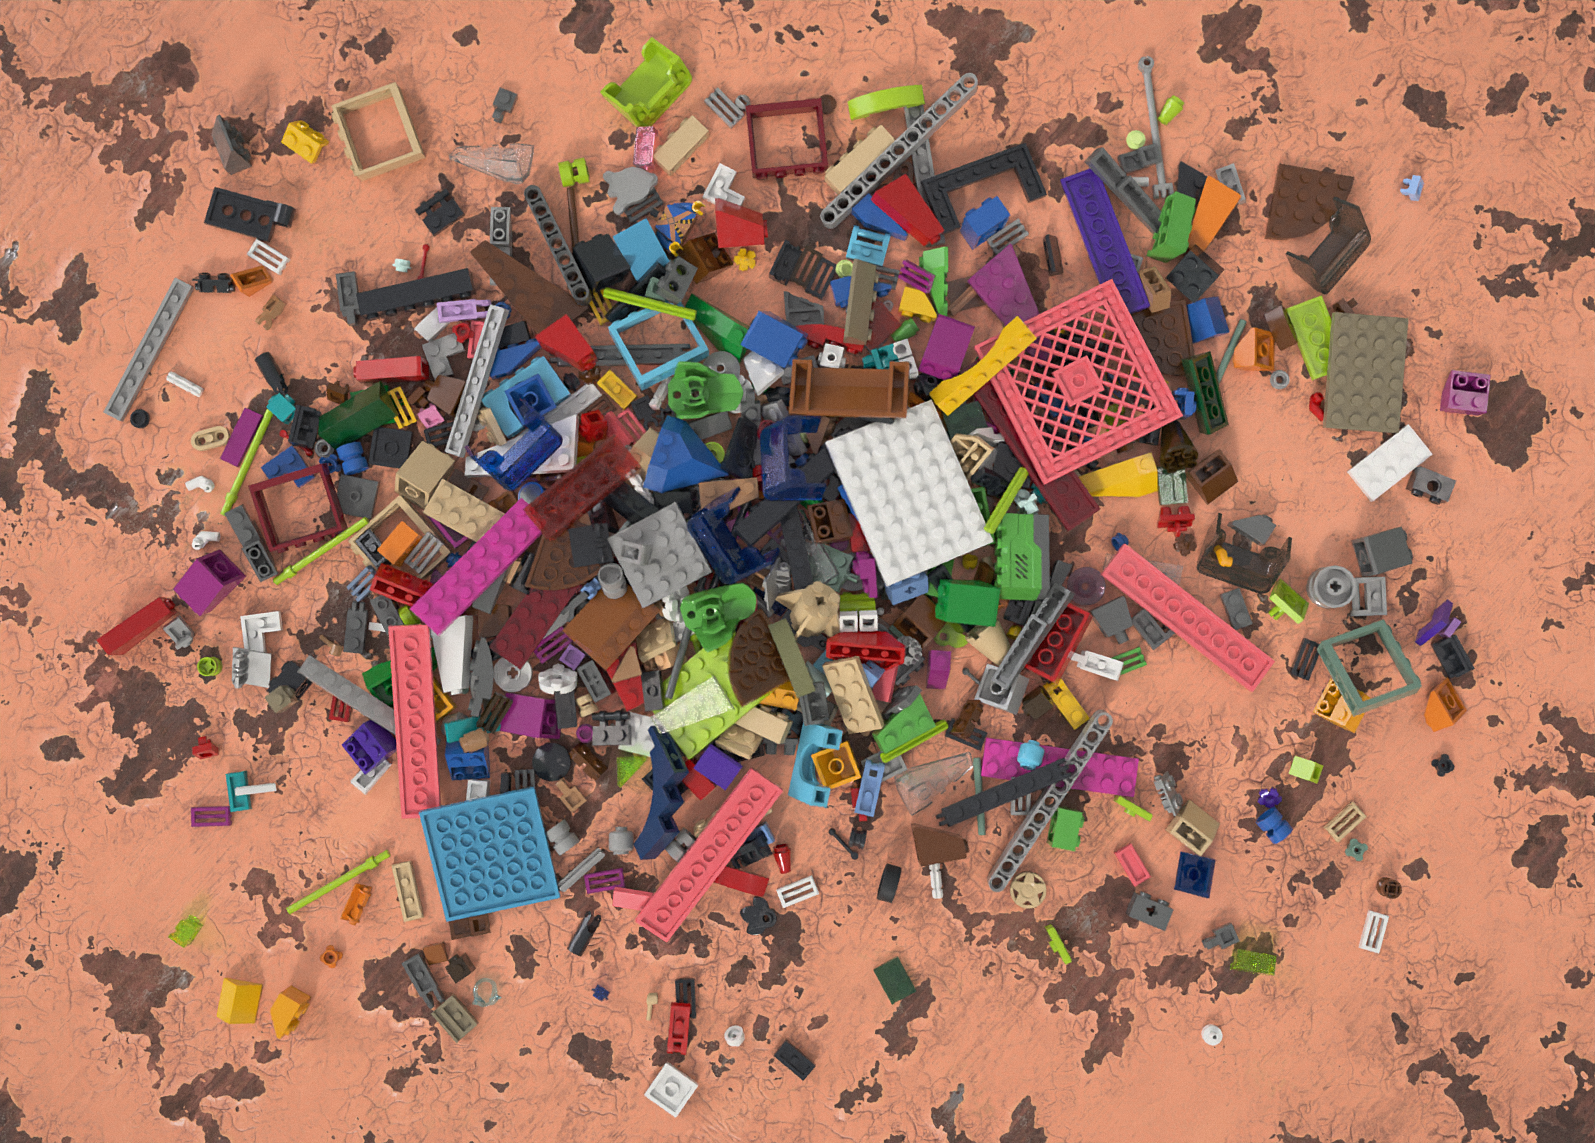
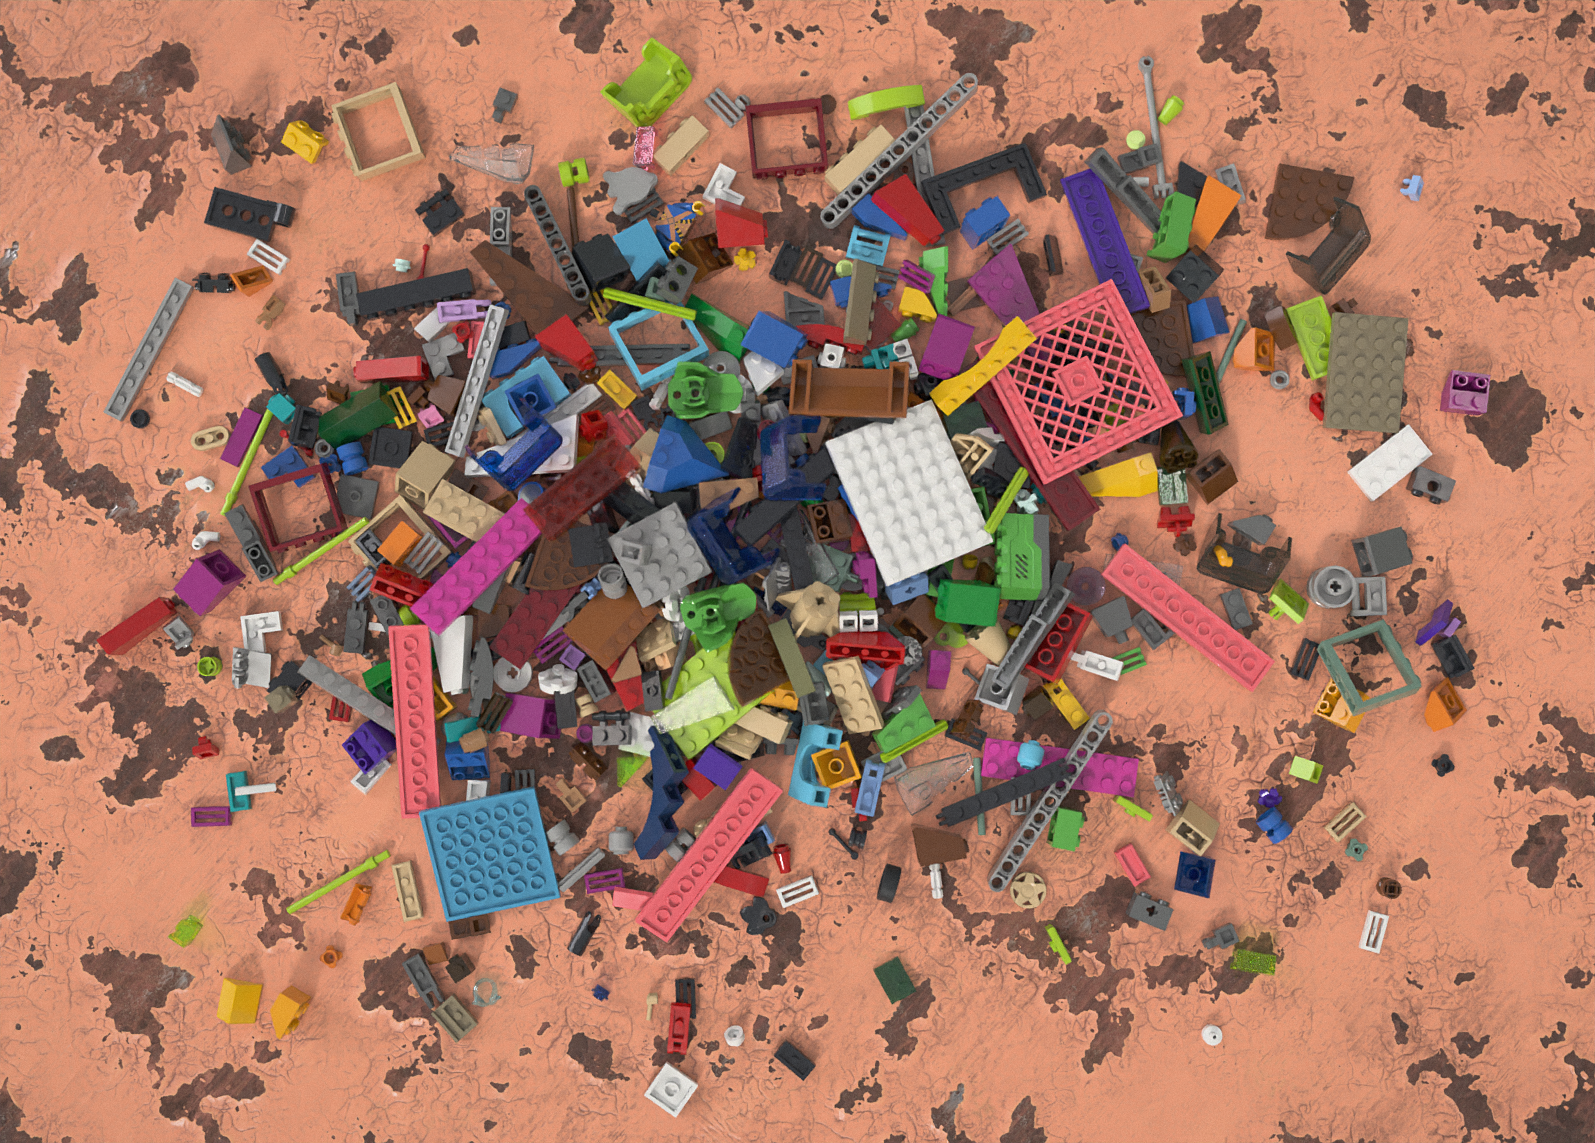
black dish [532,743,571,781] -> none

